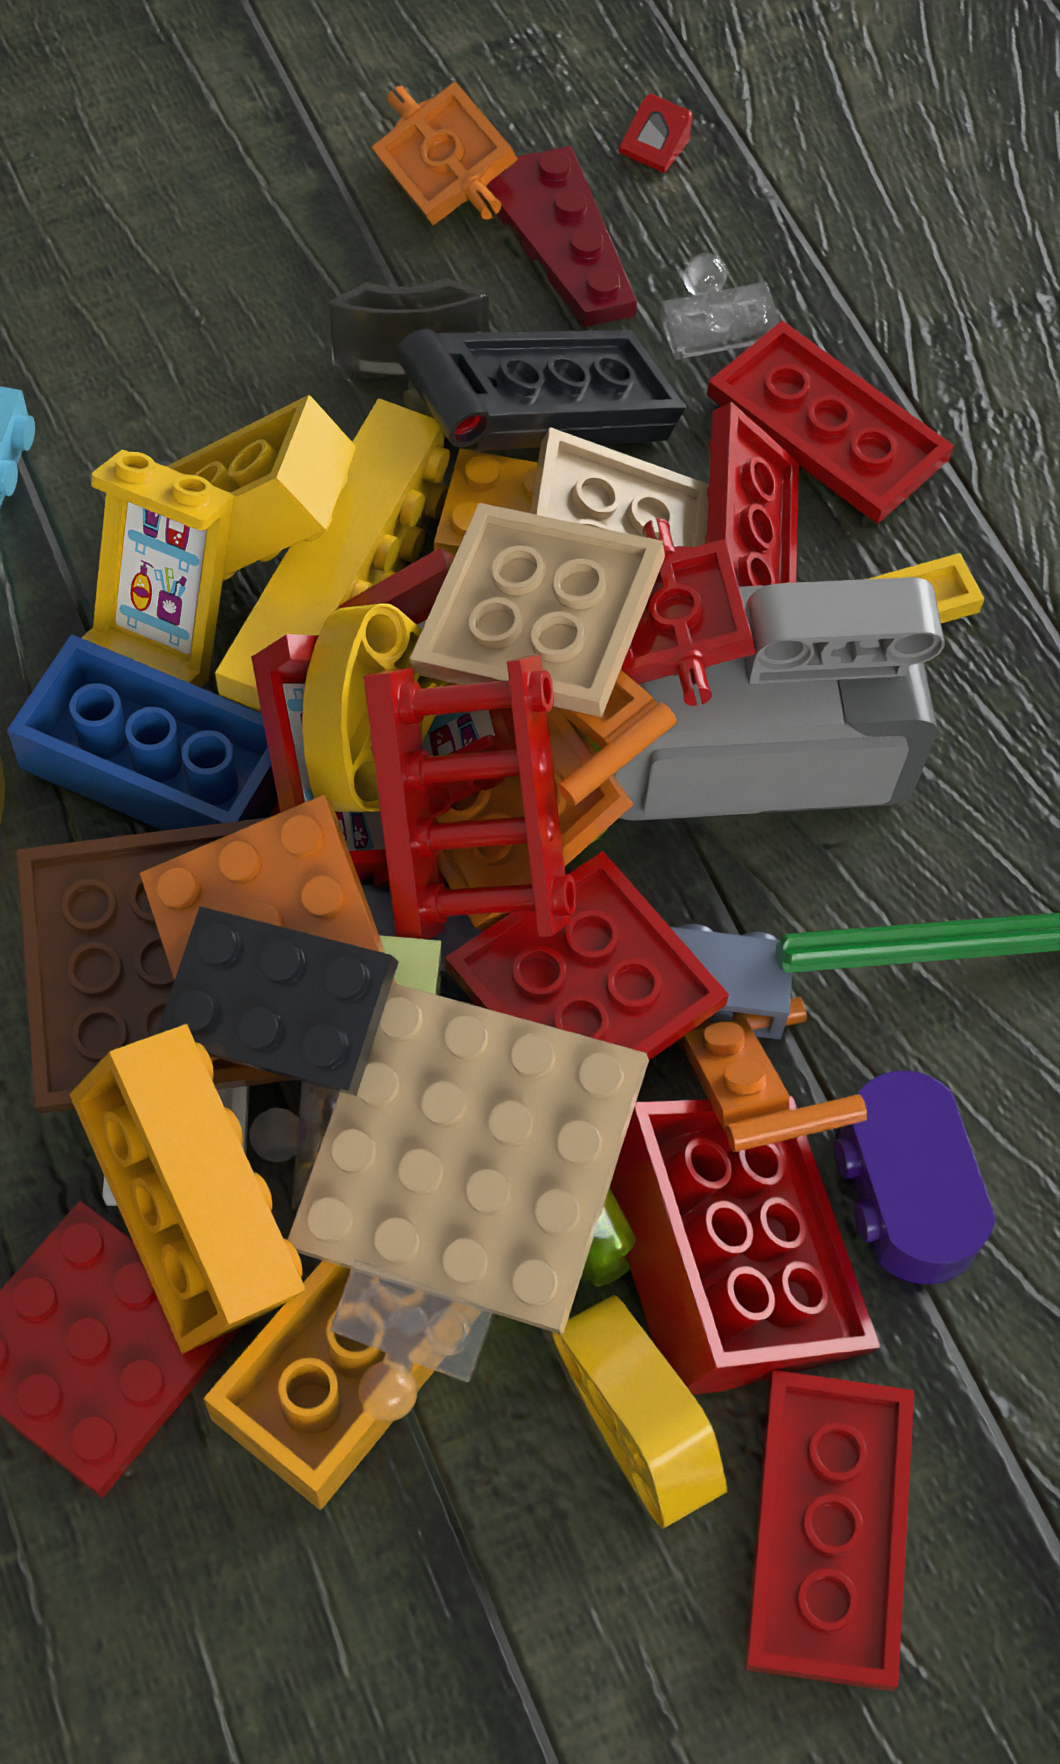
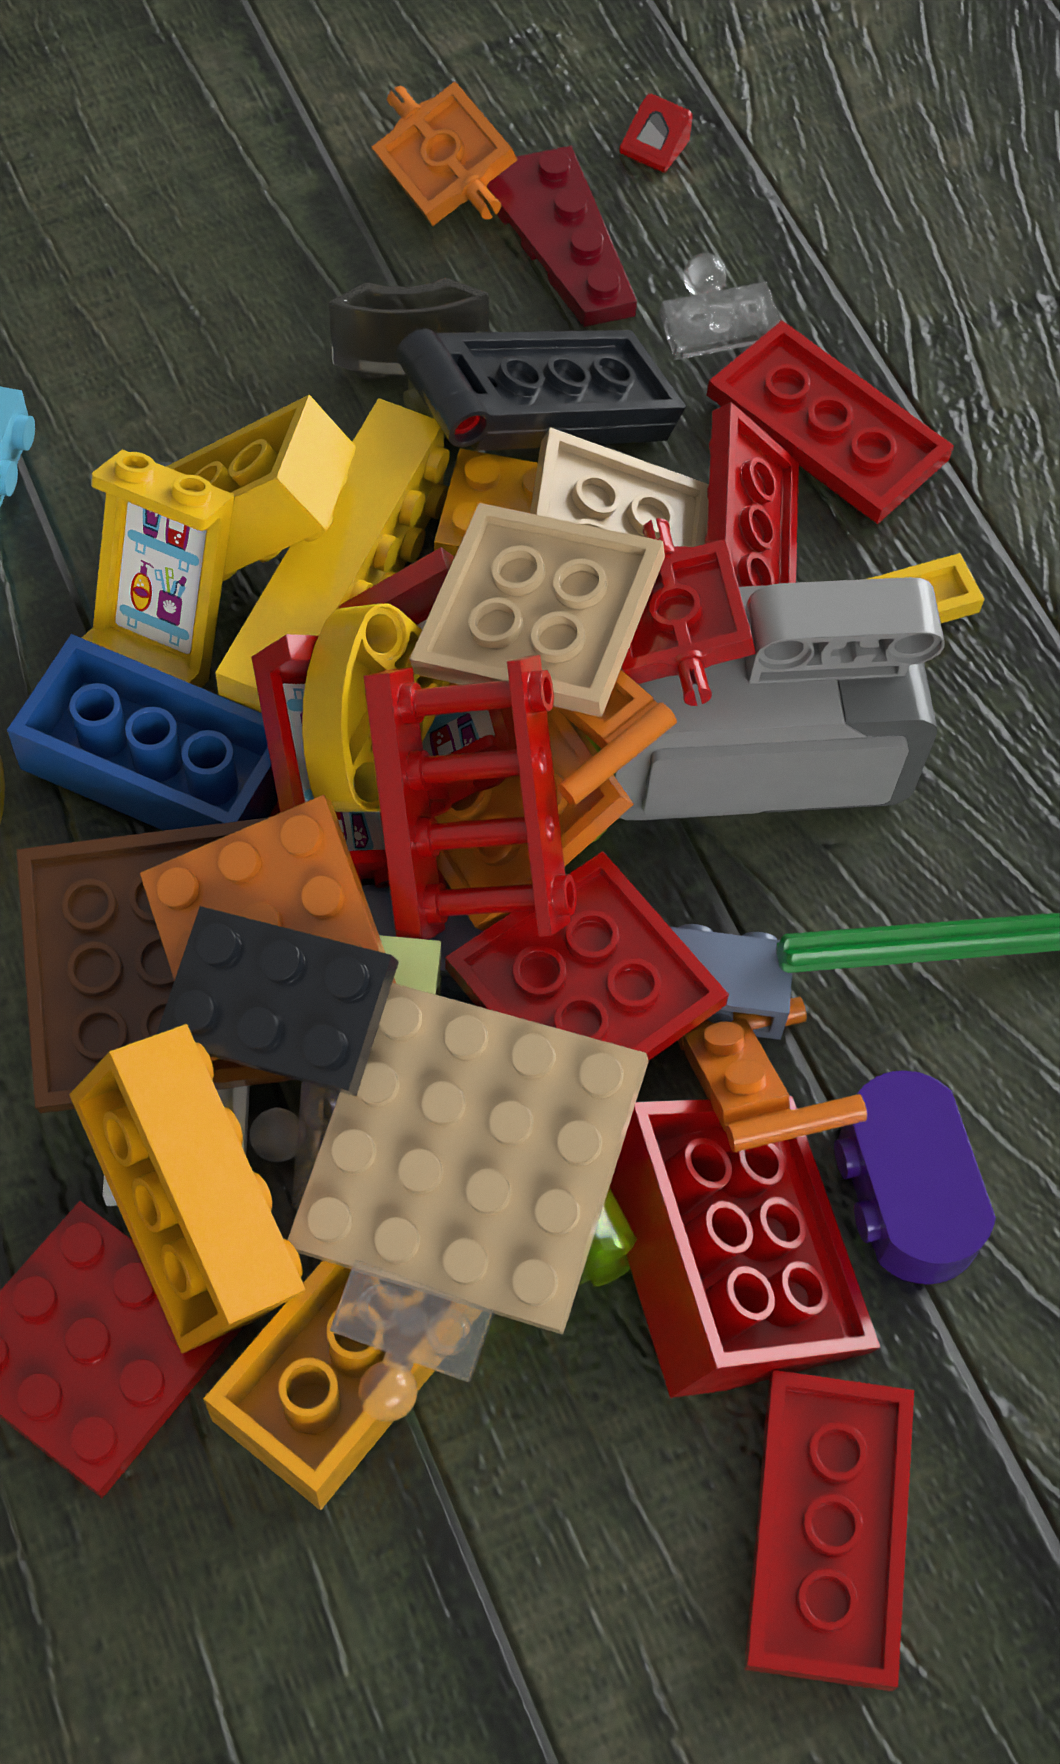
yellow beam [552,1295,727,1529] -> none

